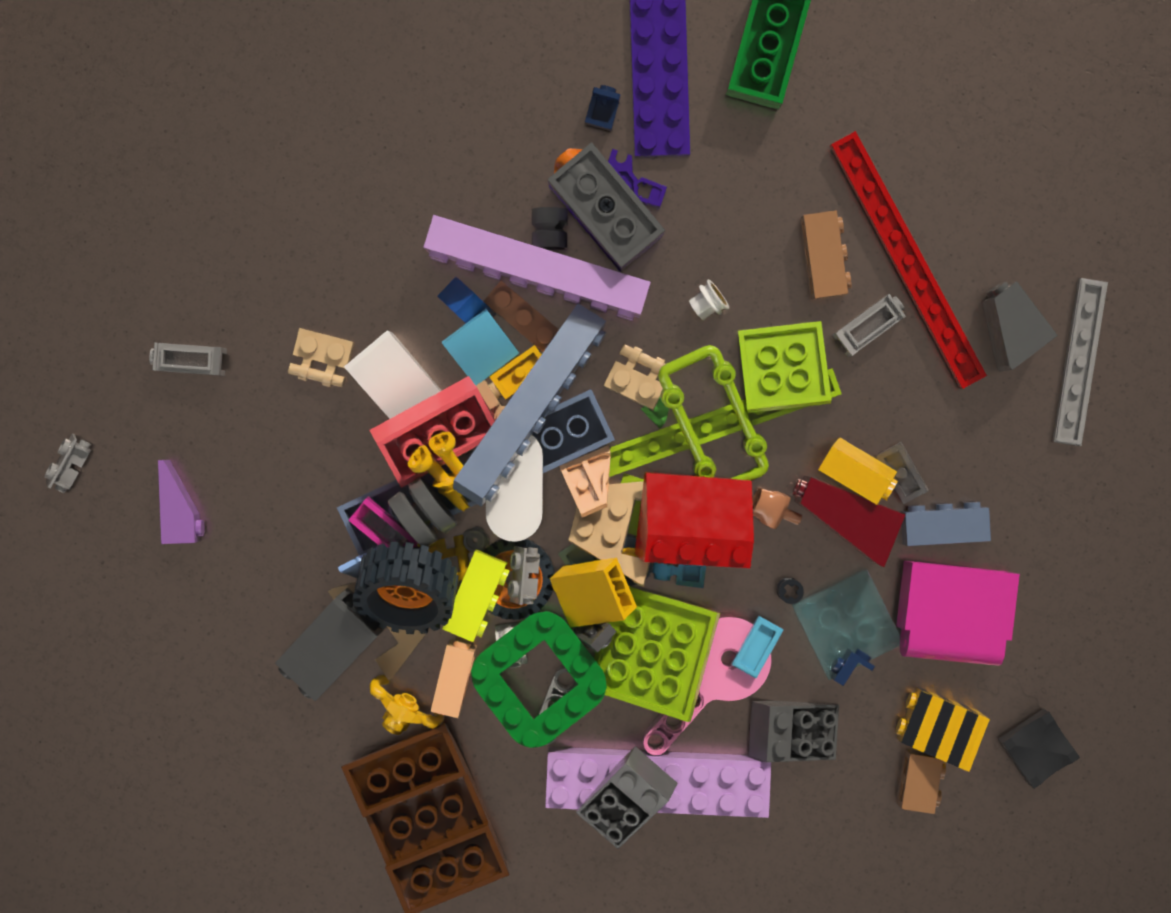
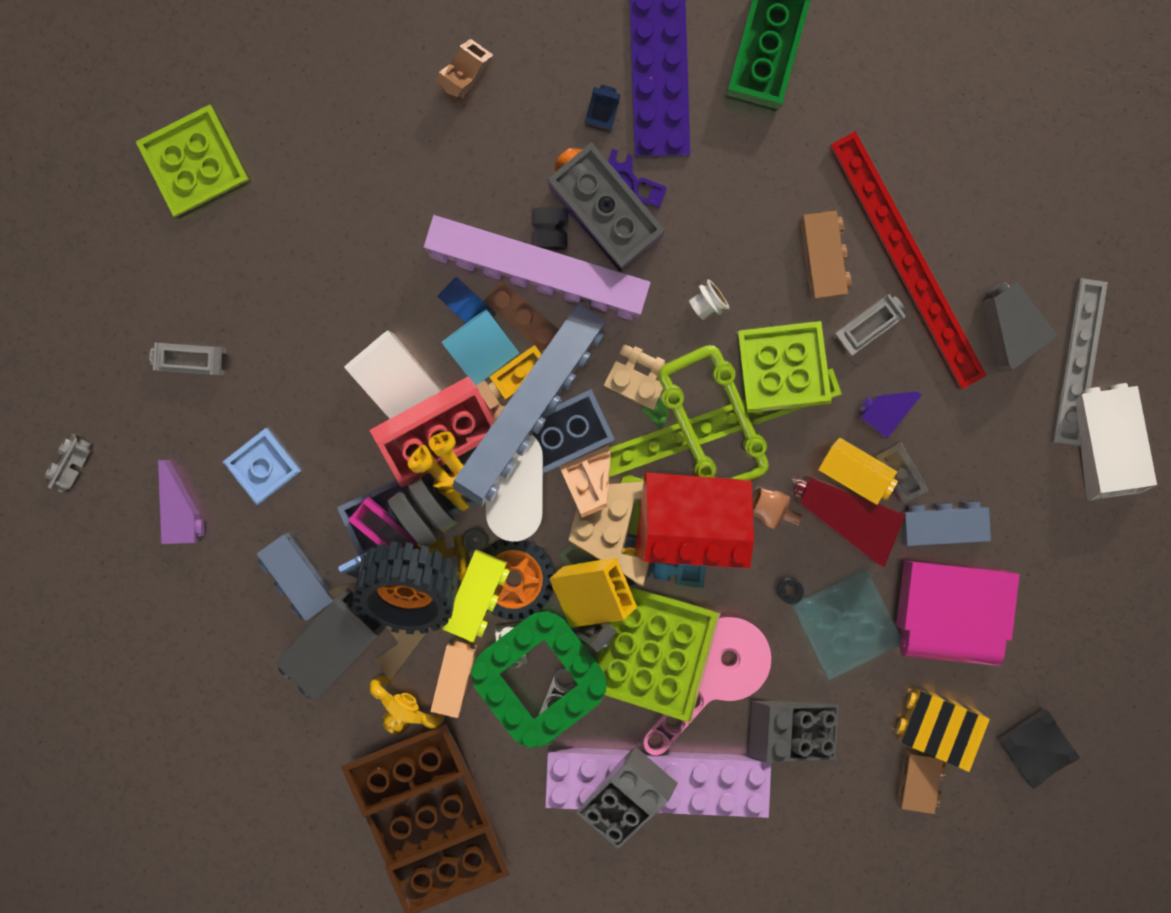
tan plate [288,328,355,387] -> none
light grey hinge [508,546,540,605] -> none
medium azure tile [731,615,783,678] -> none
dark blue bracket [830,648,875,686] -> none
none -> lime plate [136,104,250,218]
none -> light blue tile [223,428,301,505]
none -> sand blue brick [257,533,334,621]
none -> medium nougat brick [434,39,493,98]
none -> dark purple slope [857,391,922,439]
none -> white slope [1075,383,1157,501]

